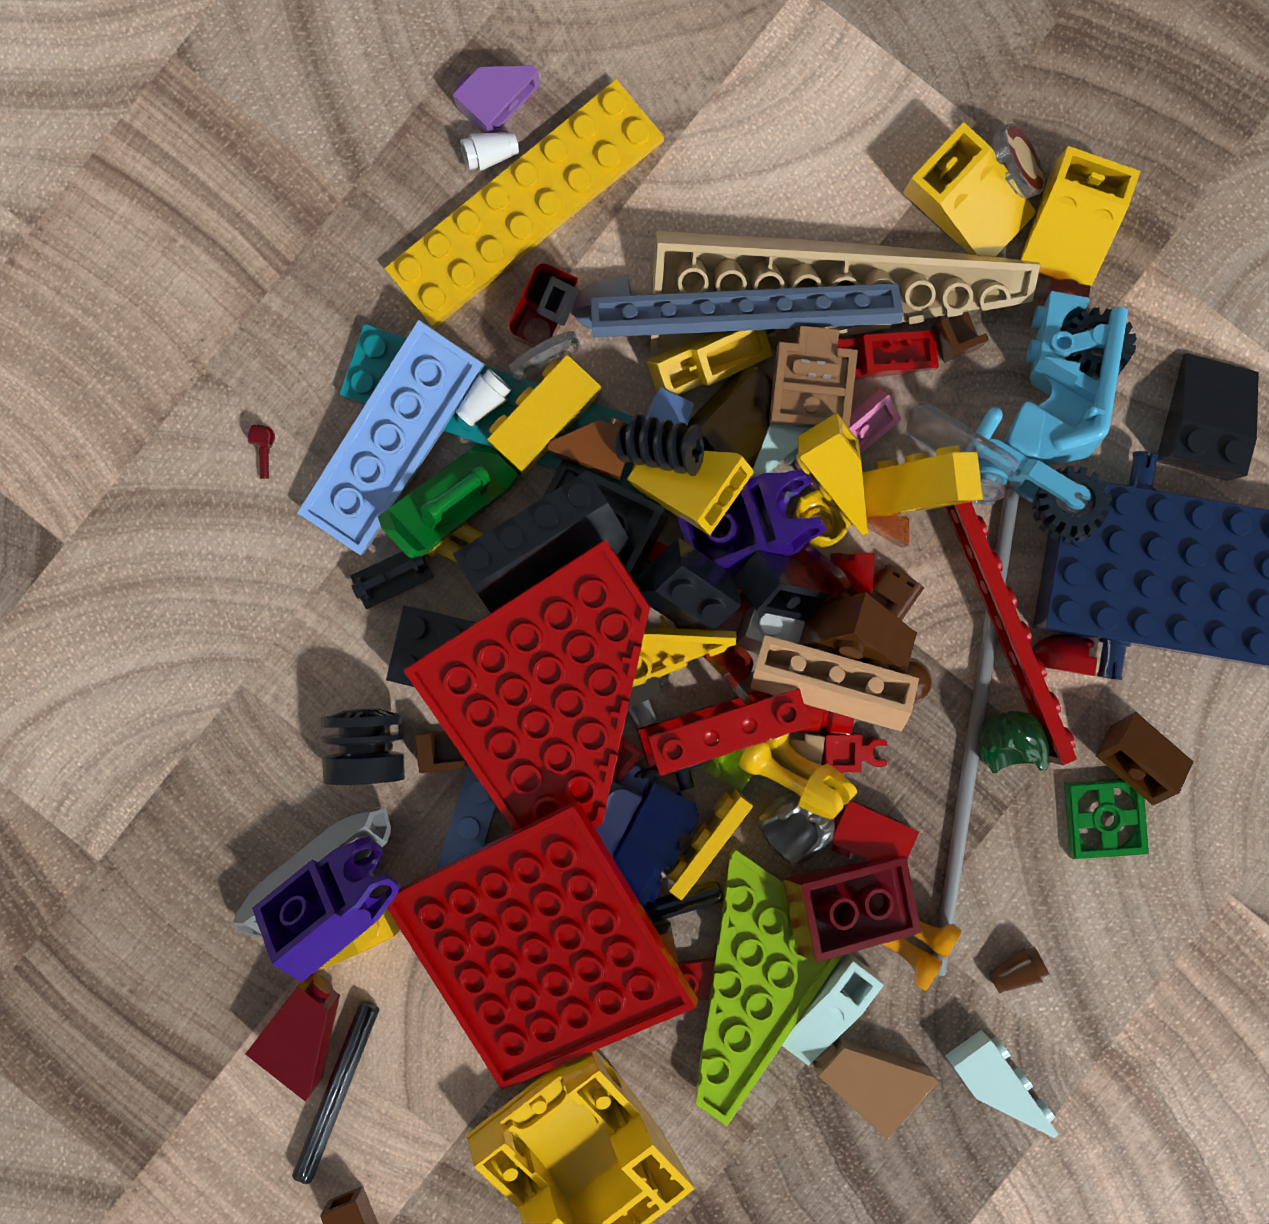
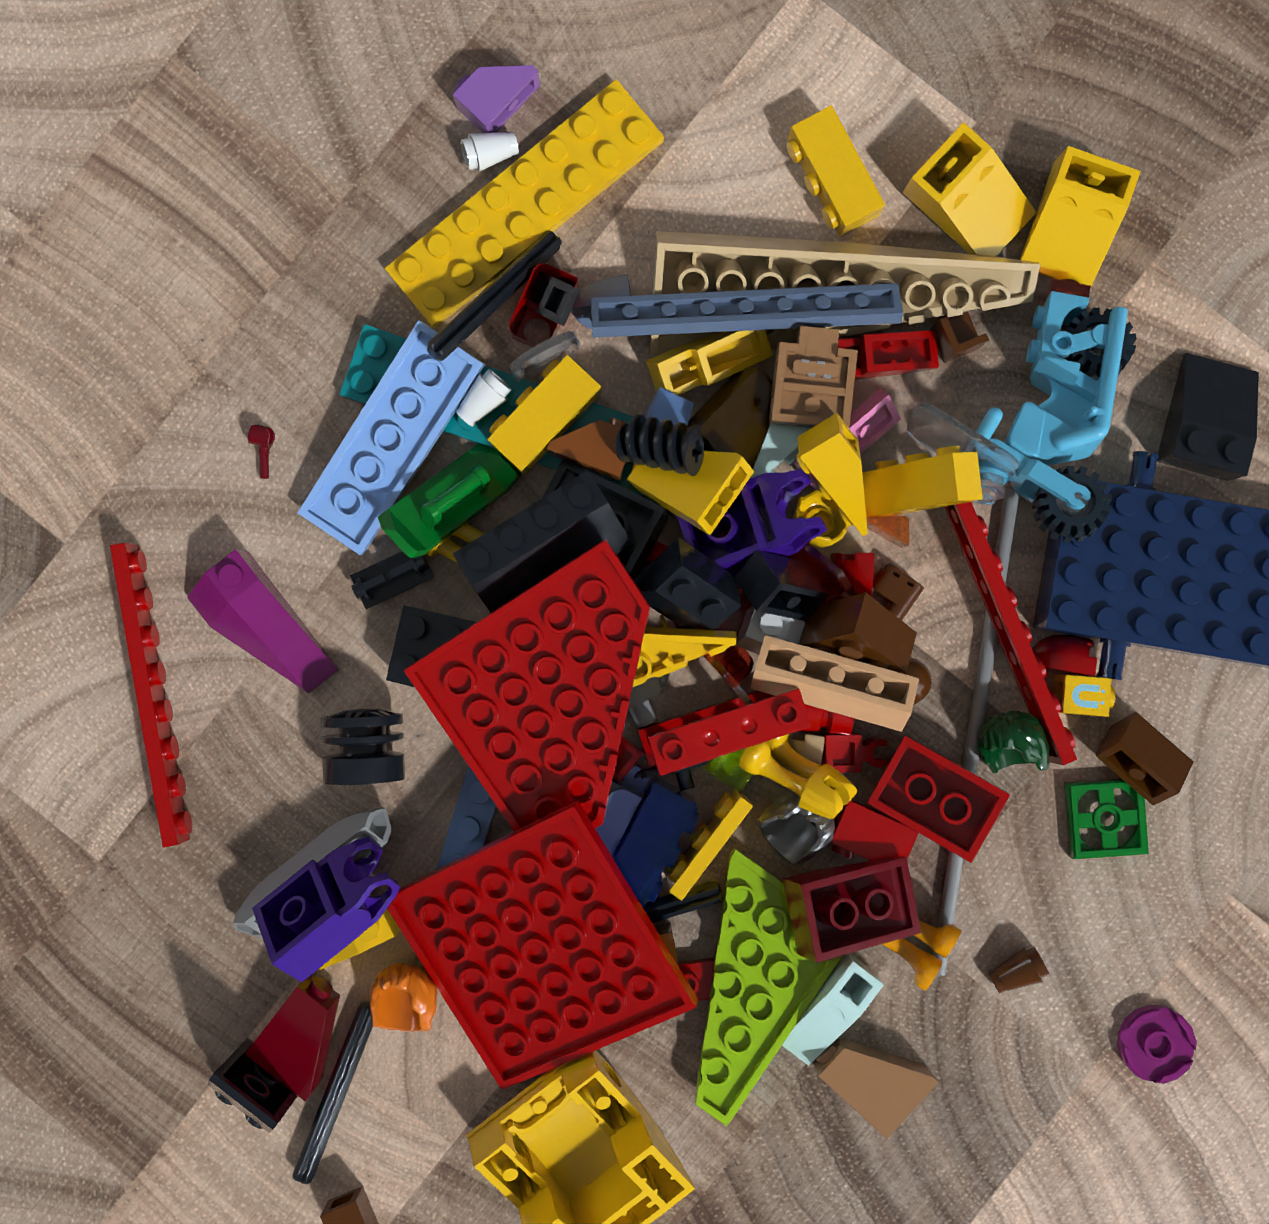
reddish brown panel [415,730,468,773] -> none
light aqua slope [945,1029,1059,1138] -> none
tile [993,123,1045,199] -> none
none -> red plate [110,542,192,848]
none -> magenta wedge [187,549,339,693]
none -> black slope [208,1038,298,1133]
none -> orange hair [369,963,438,1032]
none -> black axle [427,231,562,361]
none -> yellow brick [786,105,886,237]
none -> red brick [867,734,1010,863]
none -> yellow brick [1053,674,1115,717]
none -> magenta tile [1117,1005,1197,1084]

